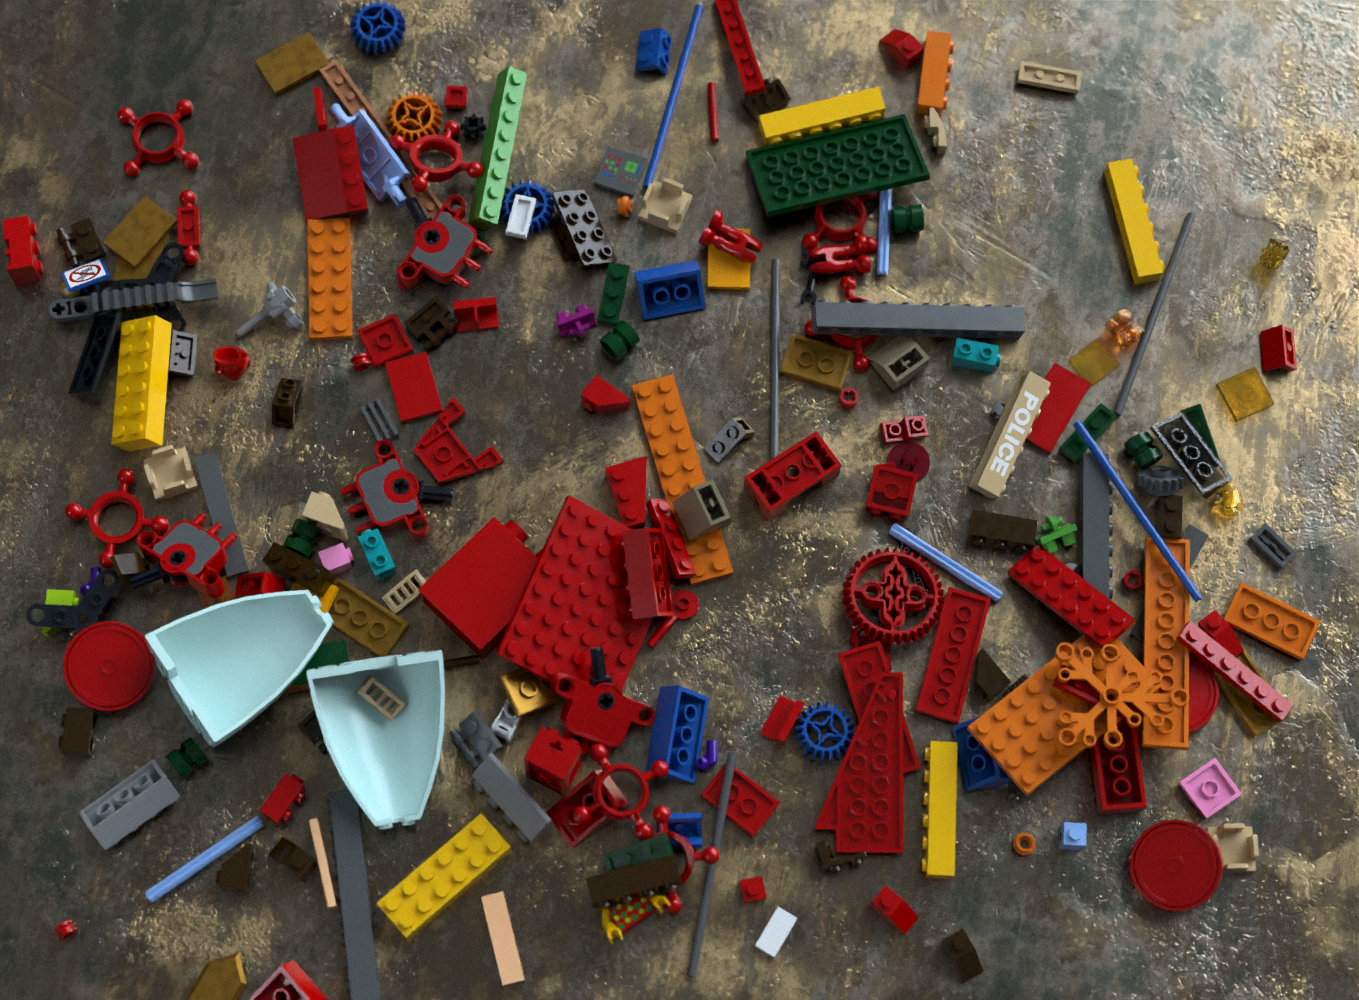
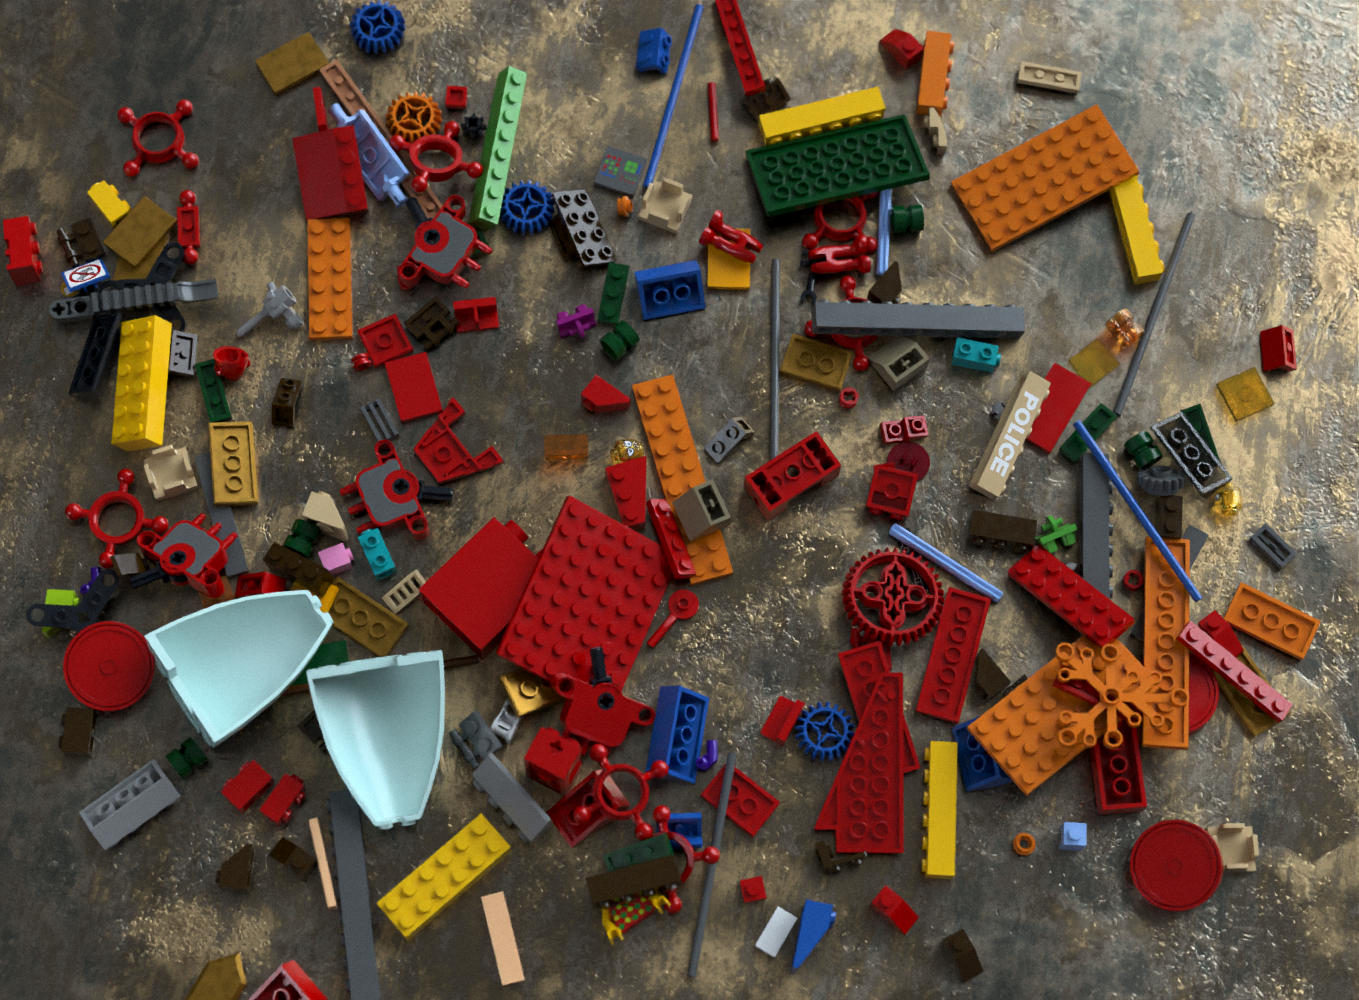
red bush [53,920,77,941] -> none
light blue axle [145,816,264,903] -> none
tan slope [356,675,406,721] -> none
white tile [506,194,536,239] -> none
red slope [621,528,674,619] -> none
bright pink plate [1178,758,1242,820] -> none
clear yellow rock [1260,238,1290,270] -> none
none -> yellow brick [87,180,132,229]
none -> dark green plate [195,359,232,423]
none -> pearl gold tile [208,421,258,507]
none -> red brick [221,760,275,814]
none -> clear orange panel [544,434,588,461]
none -> clear yellow head [610,438,644,464]
none -> blue slope [790,900,836,974]
none -> dark brown slope [867,261,902,304]
none -> orange plate [951,104,1139,252]

